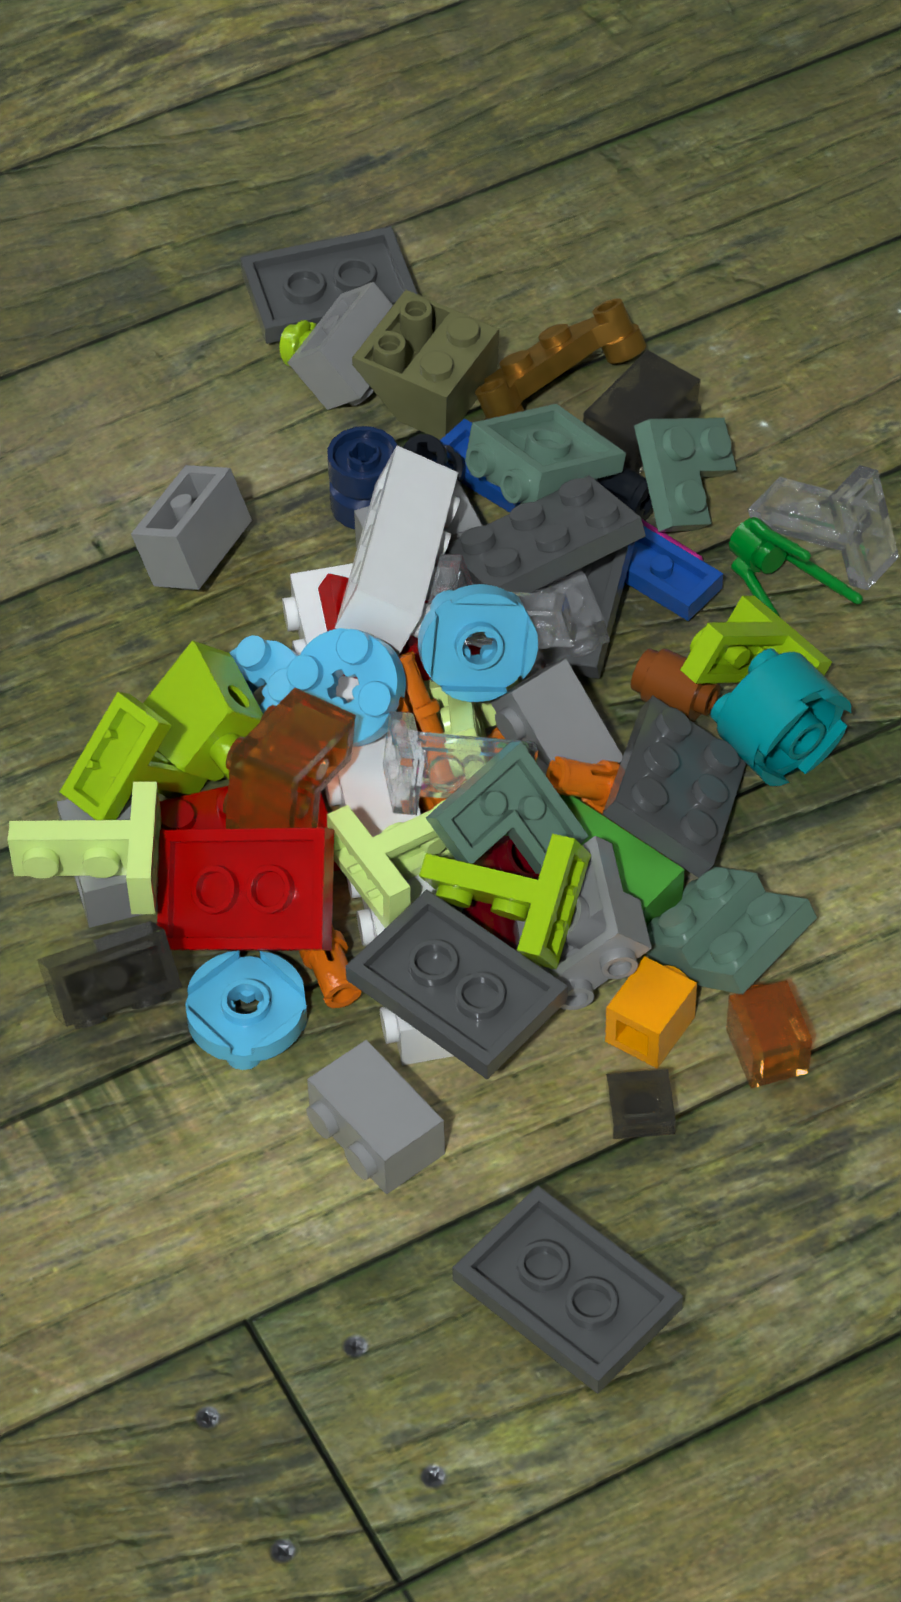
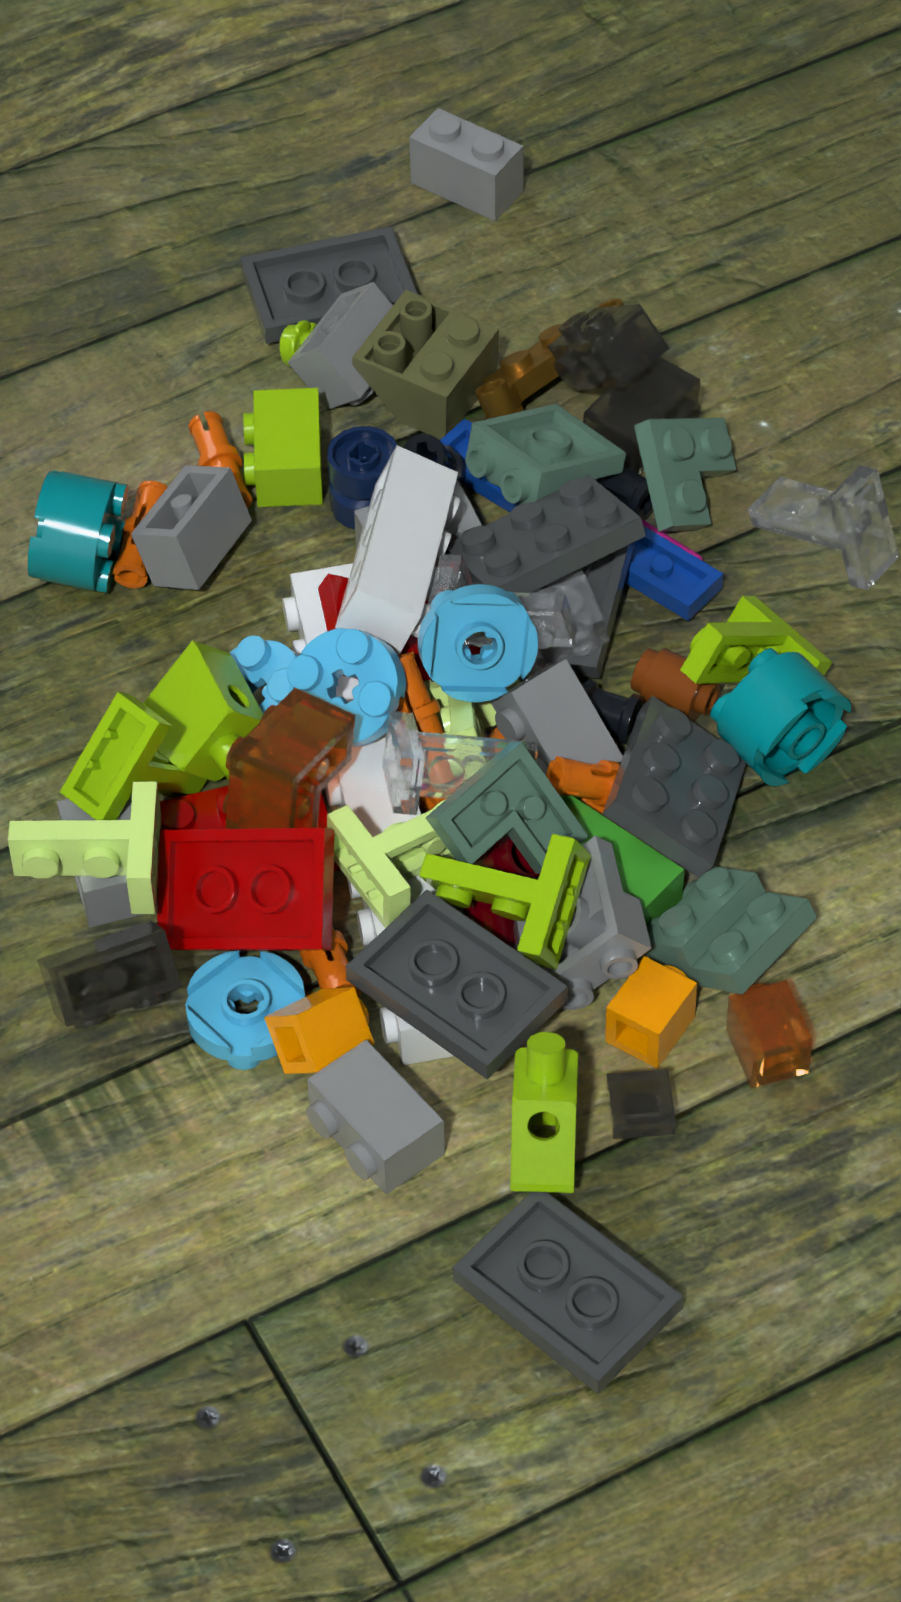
green plant [729,517,863,617] -> none
none -> teal brick [28,470,129,594]
none -> orange pin [112,480,168,589]
none -> orange pin [188,411,252,509]
none -> lime brick [243,388,323,507]
none -> light orange brick [264,987,375,1074]
none -> light grey brick [409,108,524,221]
none -> lime torso [510,1032,578,1193]
none -> clear smoke brick [547,304,670,390]
none -> black bush [582,680,644,745]

